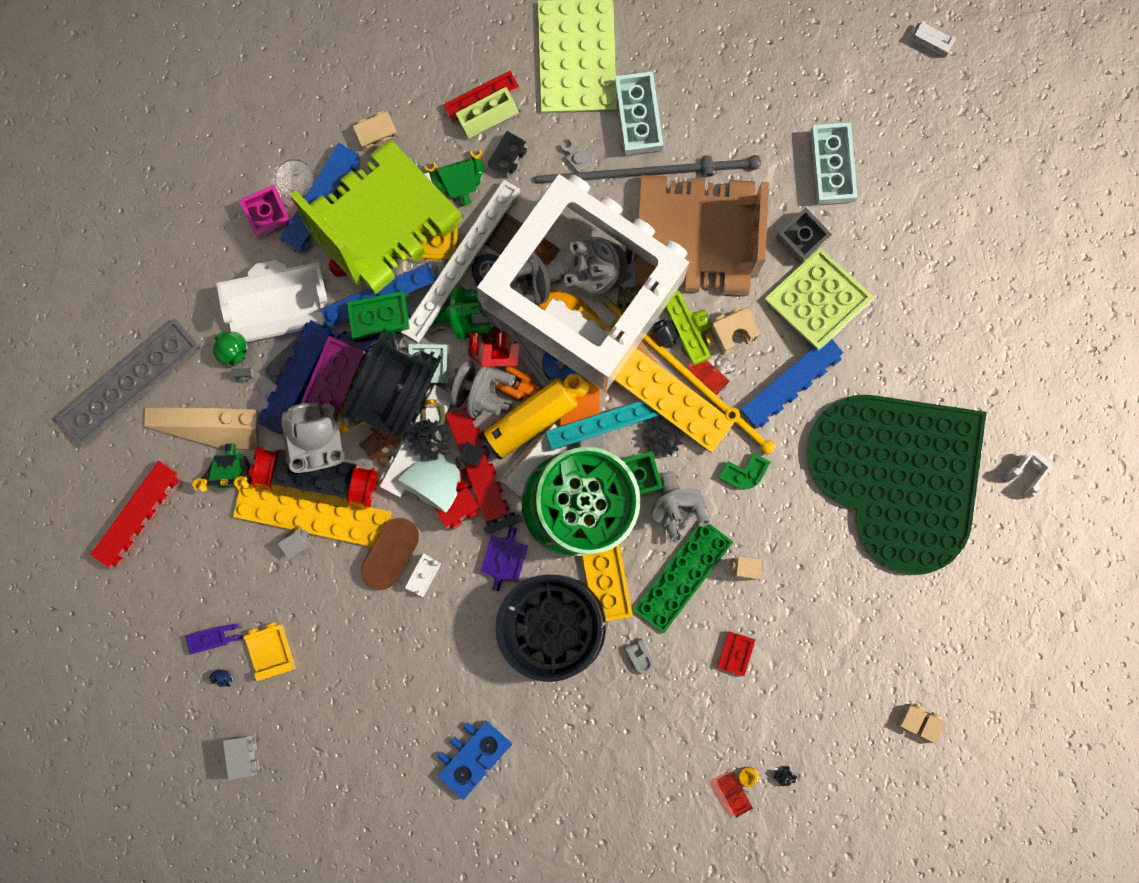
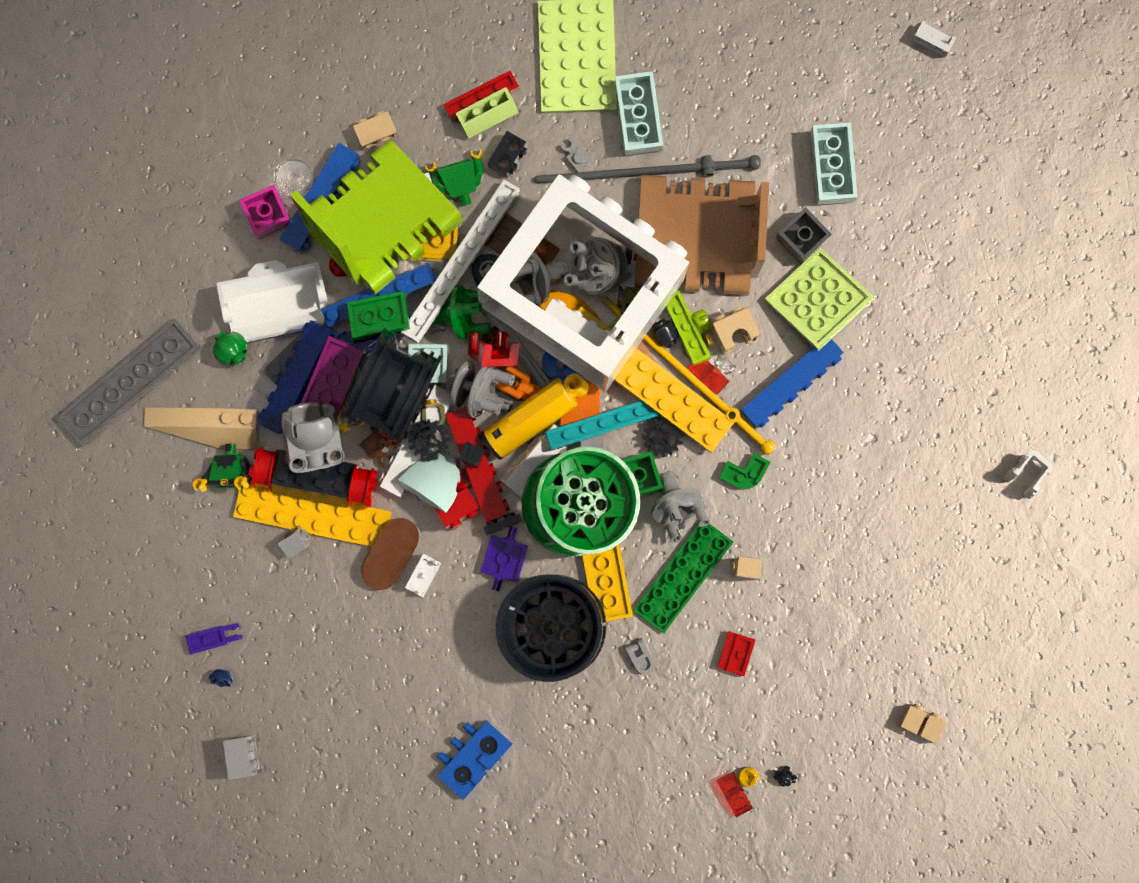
red brick [90,460,180,569] -> none
dark grey plate [232,368,254,382] -> none
yellow panel [243,622,296,681] -> none
dark green plate [807,394,987,575] -> none

